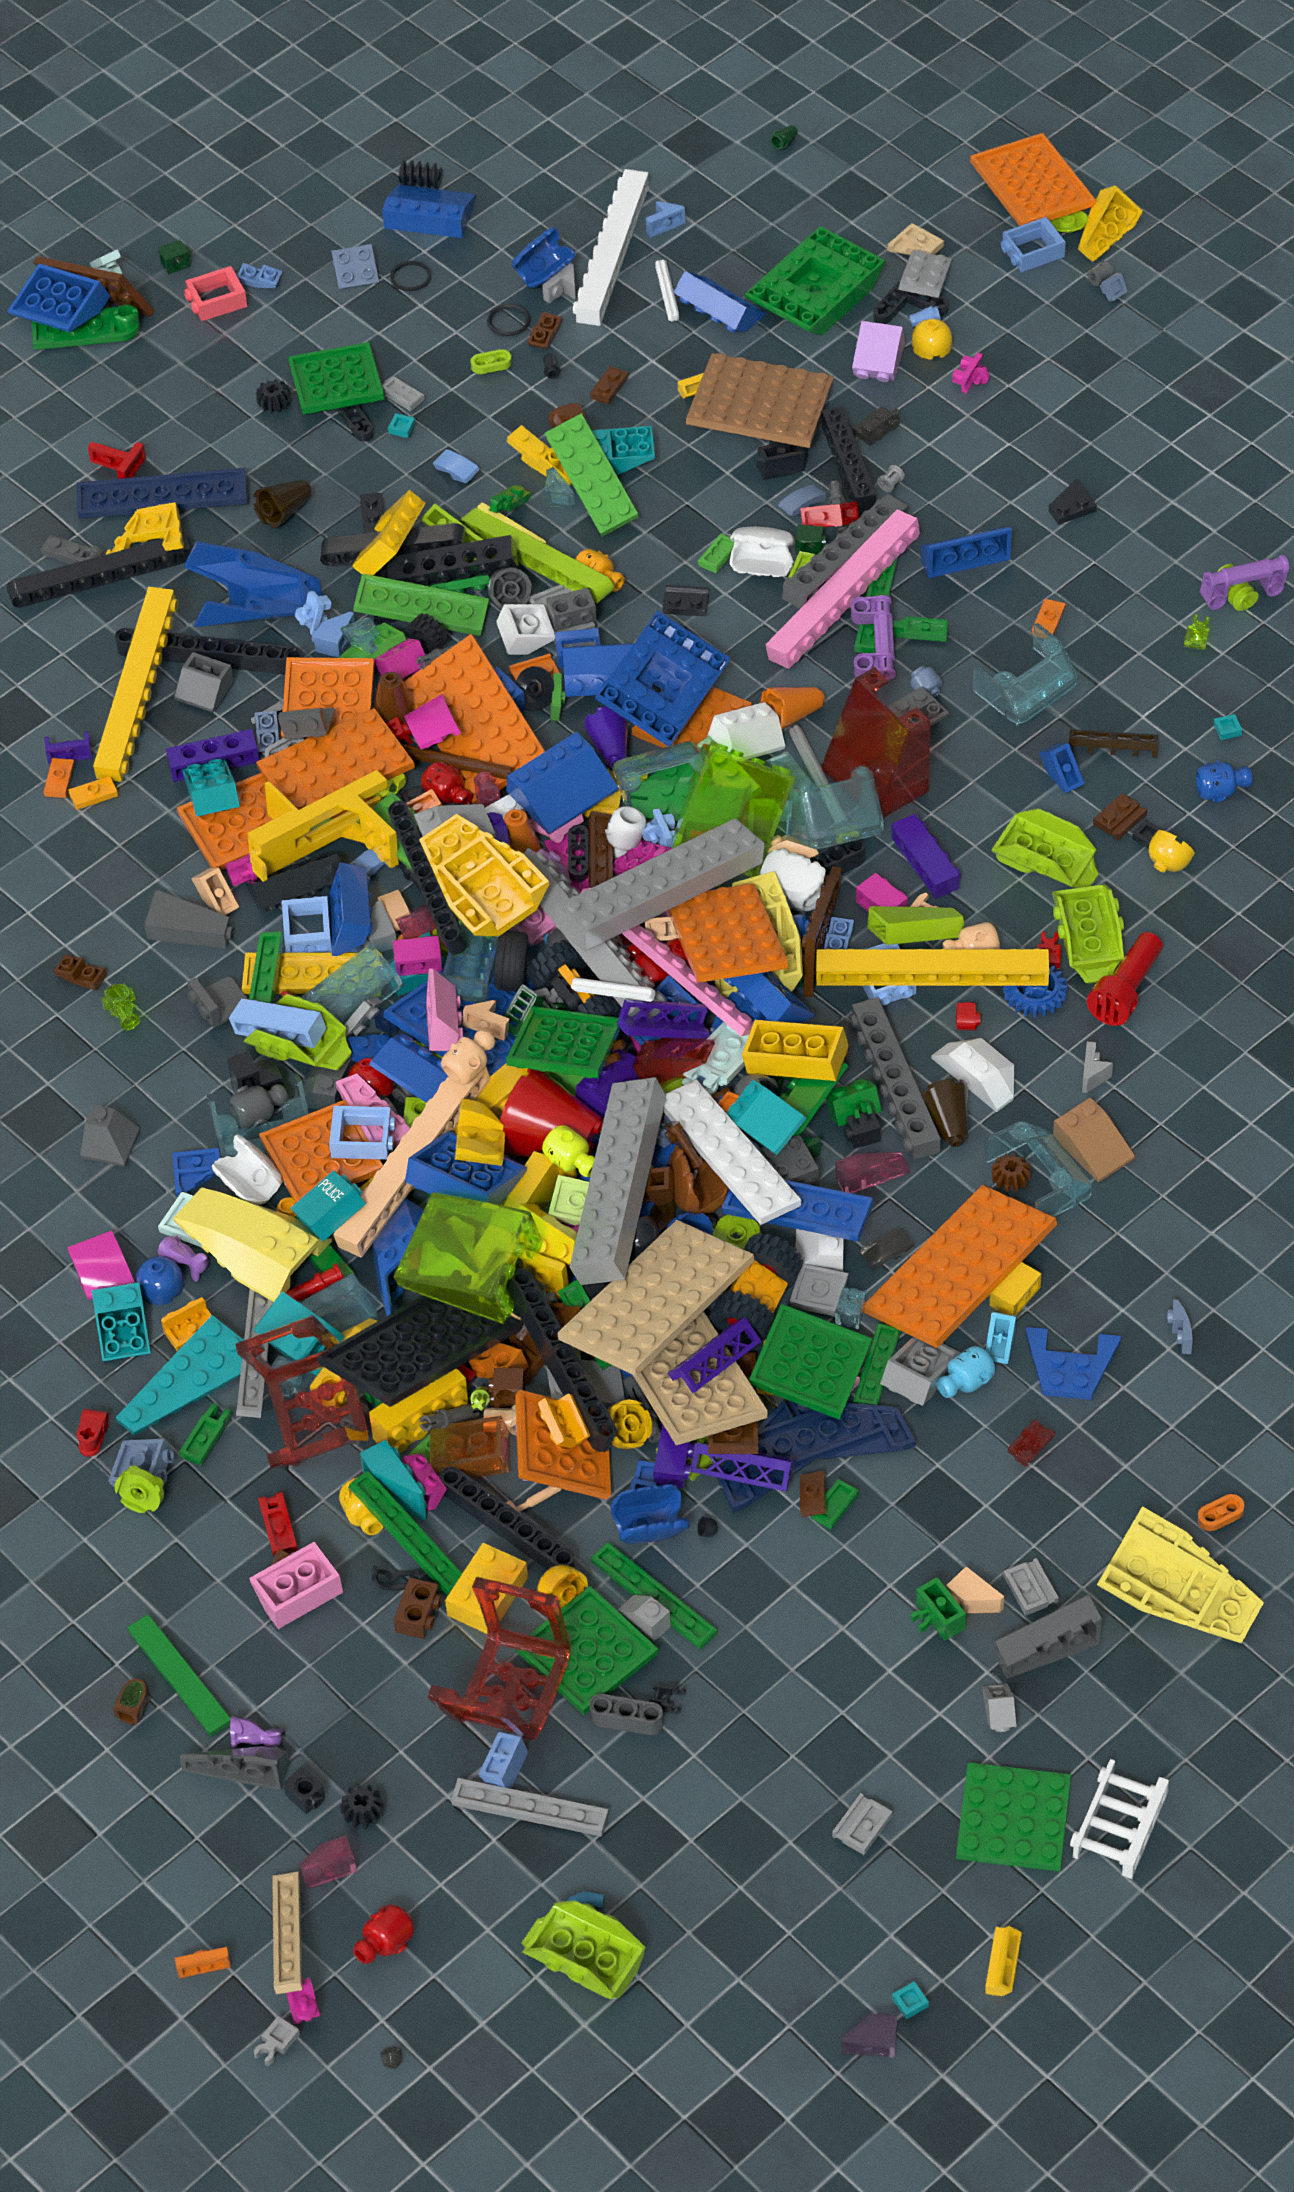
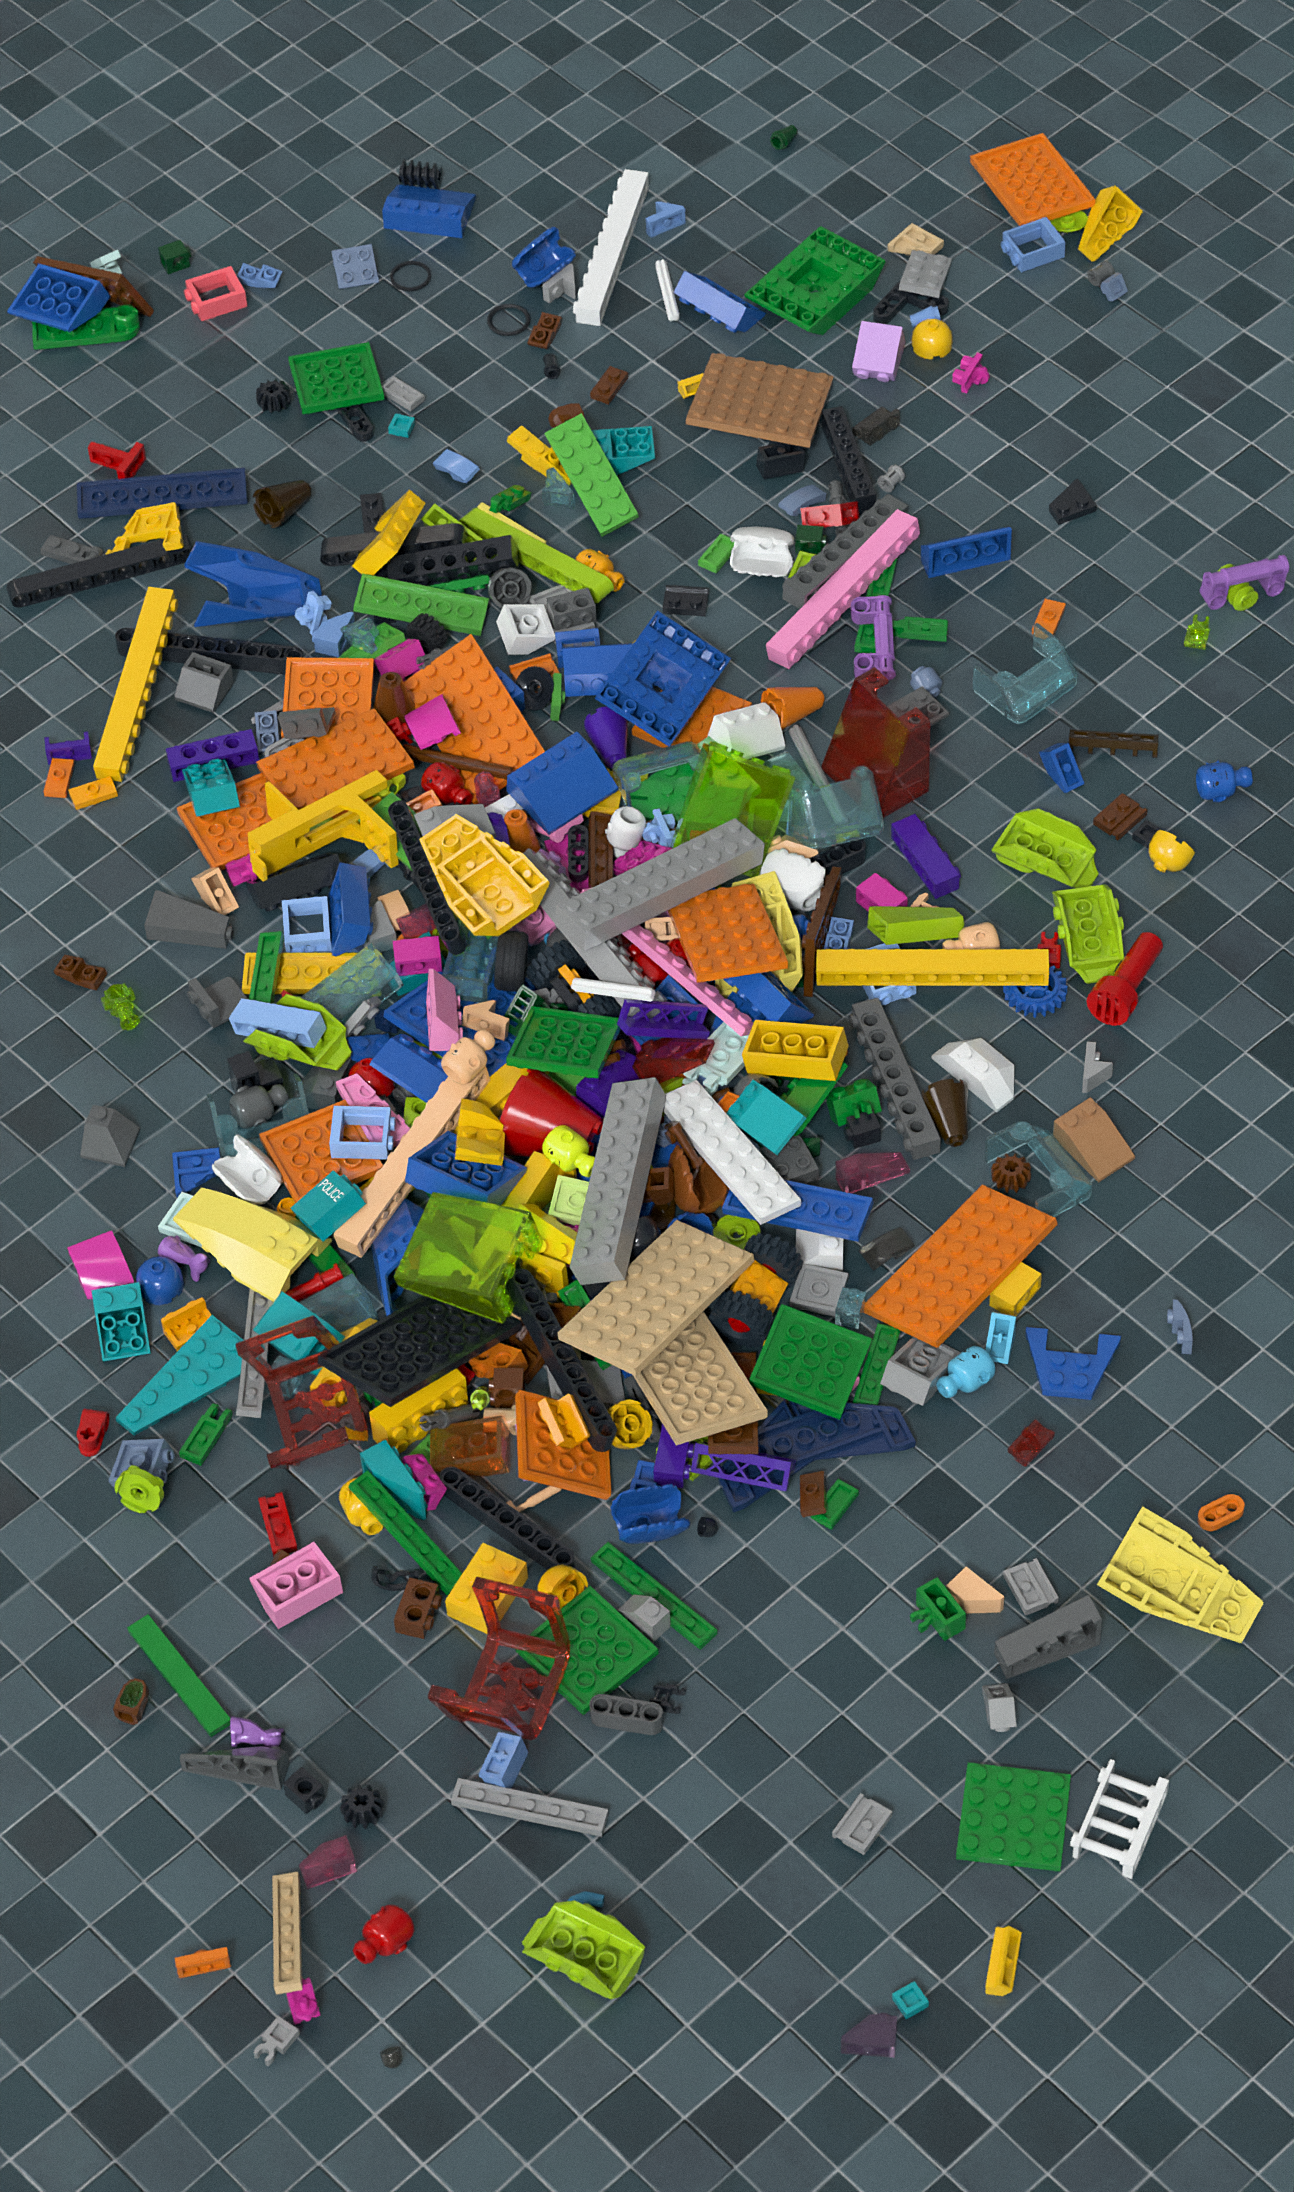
lime plate [470,349,512,374] -> none
dark purple fence [668,1317,761,1393] -> none
red plate [956,1002,980,1031] -> none
teal plate [1213,714,1242,740] -> none

